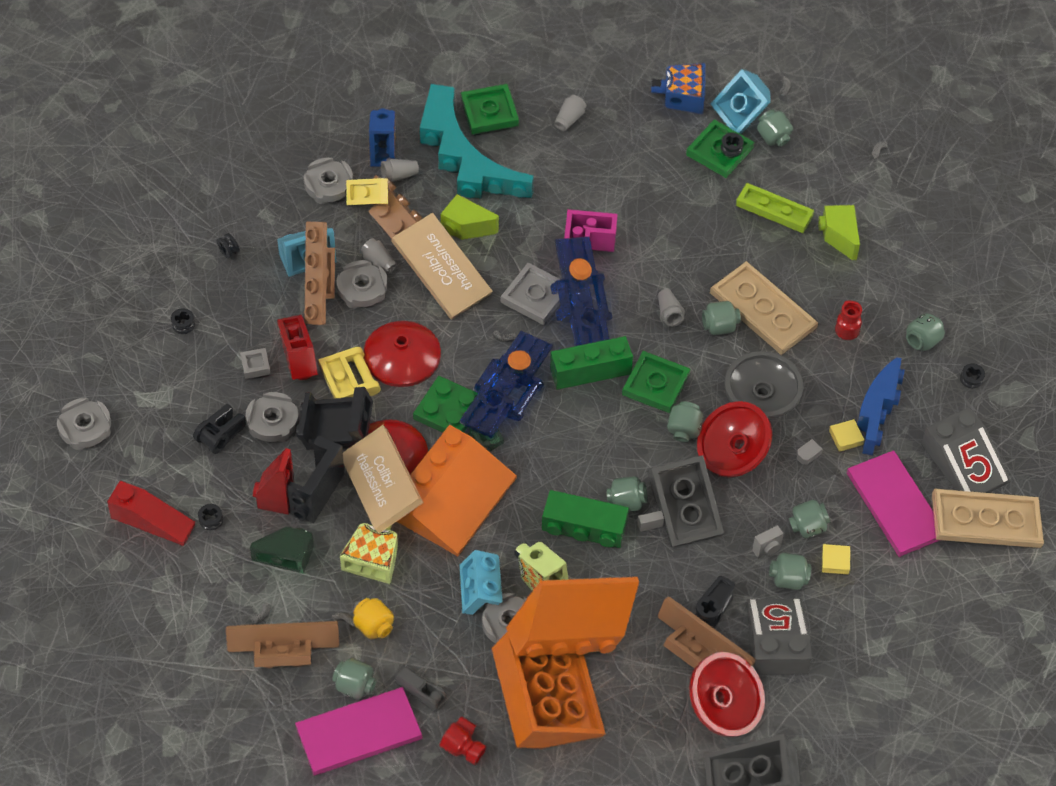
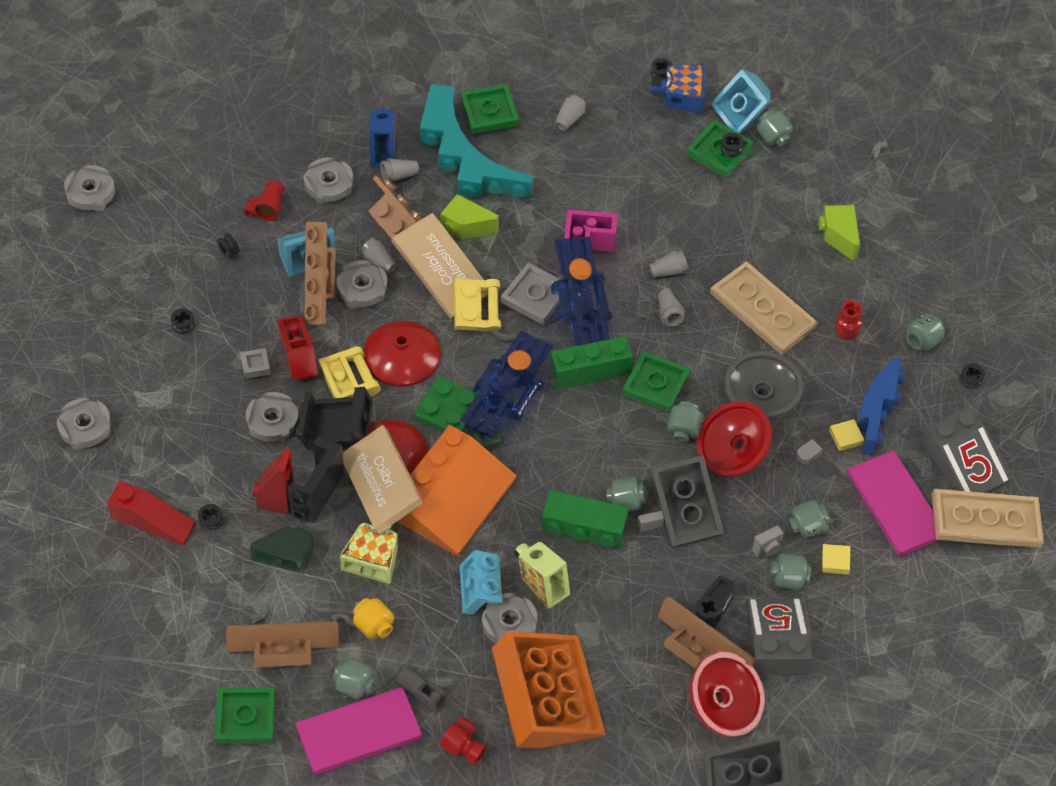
black piece [193,404,246,454] -> none
light yellow plate [346,178,388,205] -> none
orange slope [506,577,639,658] -> none
sand green head [702,301,741,336] -> none
lime plate [736,183,814,233] -> none
none -> light grey plate [64,165,115,212]
none -> green plate [215,687,275,744]
none -> red piece [243,180,285,221]
none -> light yellow plate [454,279,501,332]
none -> light grey cone [649,250,688,278]
none -> black bush [651,58,673,79]

